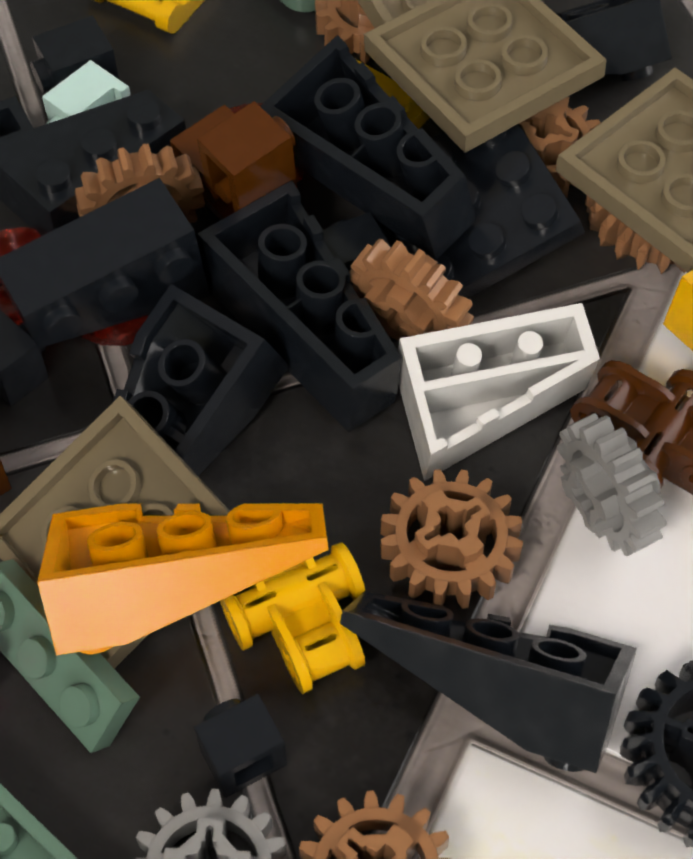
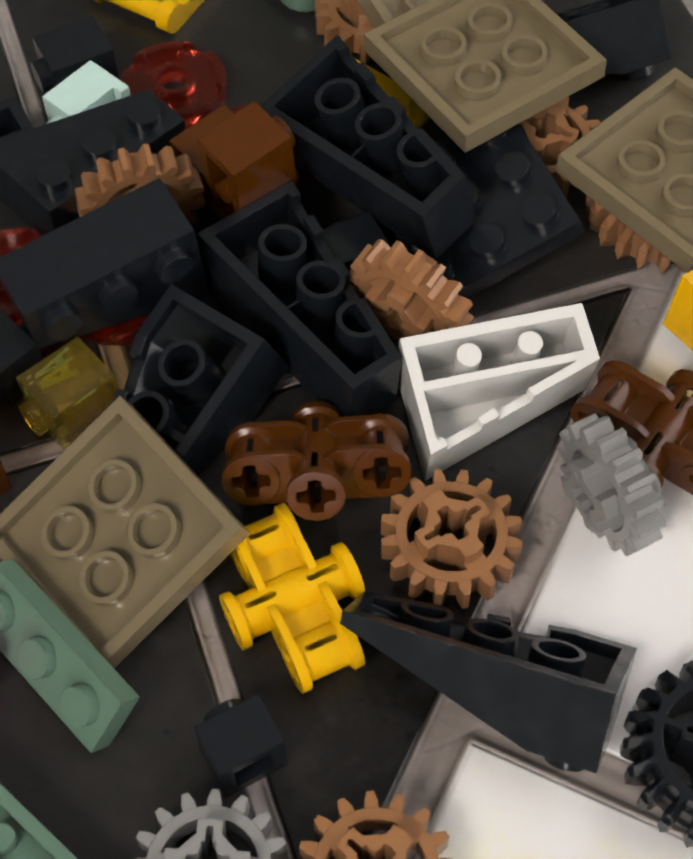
light orange wedge [37,503,329,655] -> none
none -> clear yellow brick [16,337,118,450]
none -> clear red tile [121,41,228,129]
none -> reddish brown axle [221,401,412,521]

